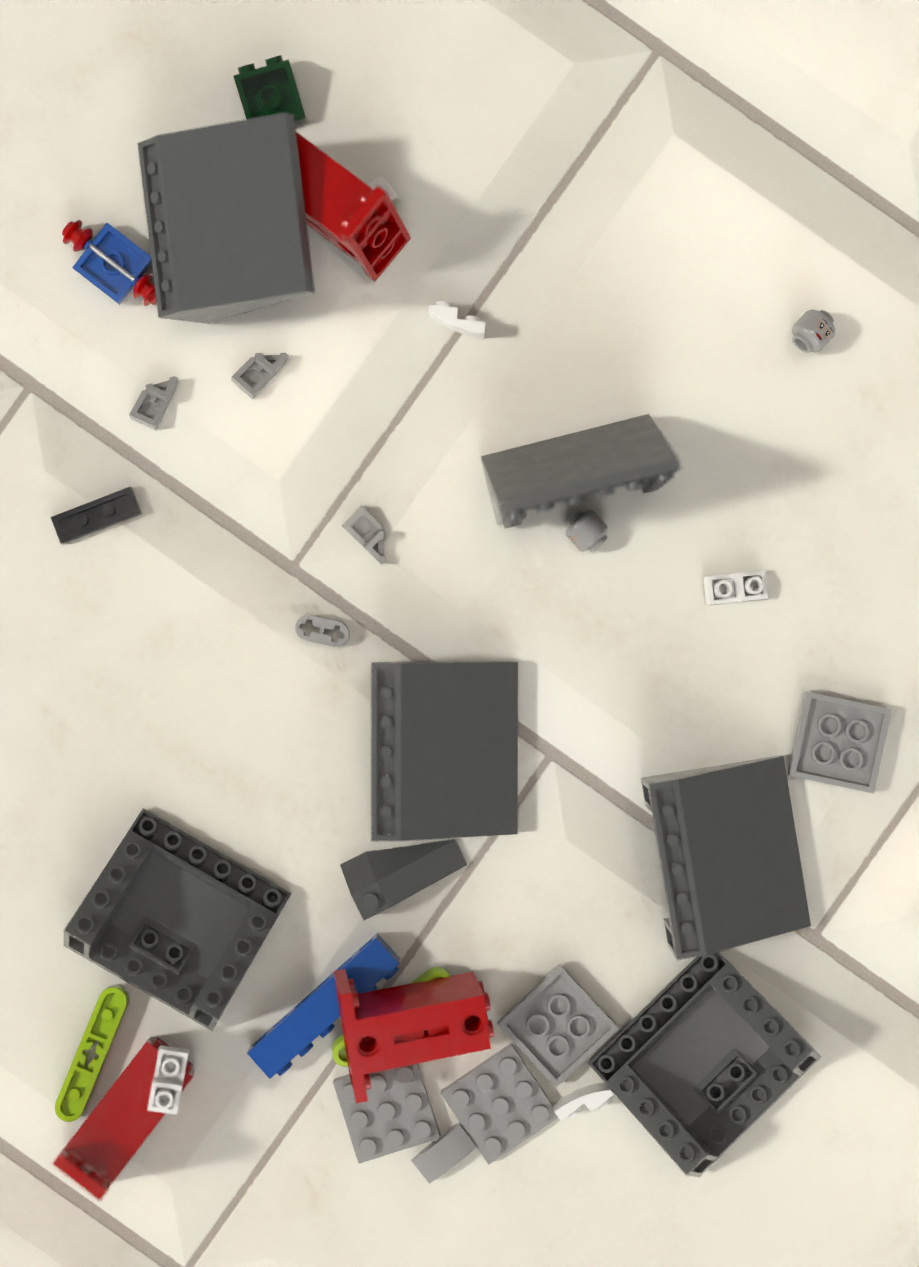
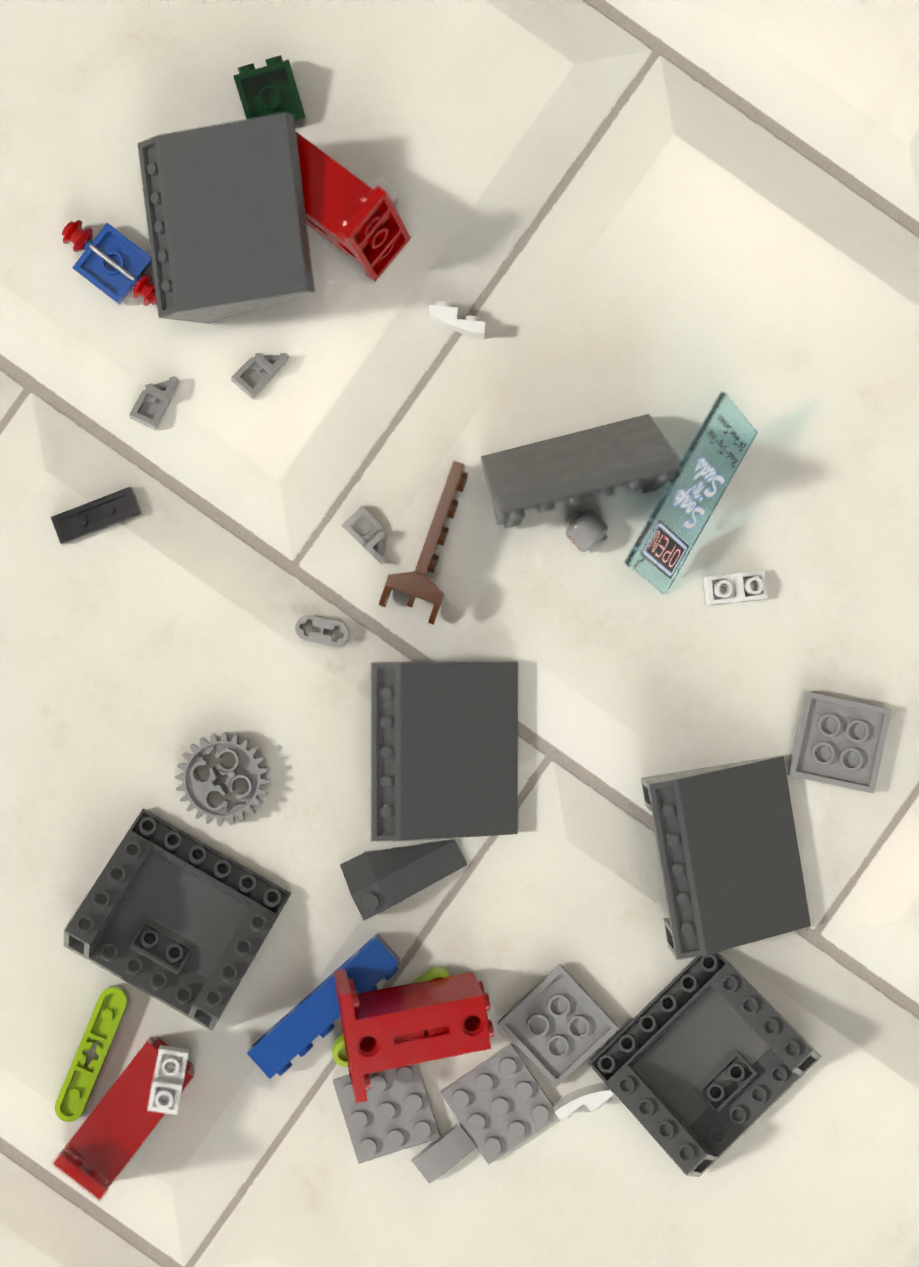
light grey head [792,310,835,353] -> none
none -> light grey gear [175,732,270,826]
none -> reddish brown hinge [379,461,468,625]
none -> clear light blue piece [624,391,758,595]

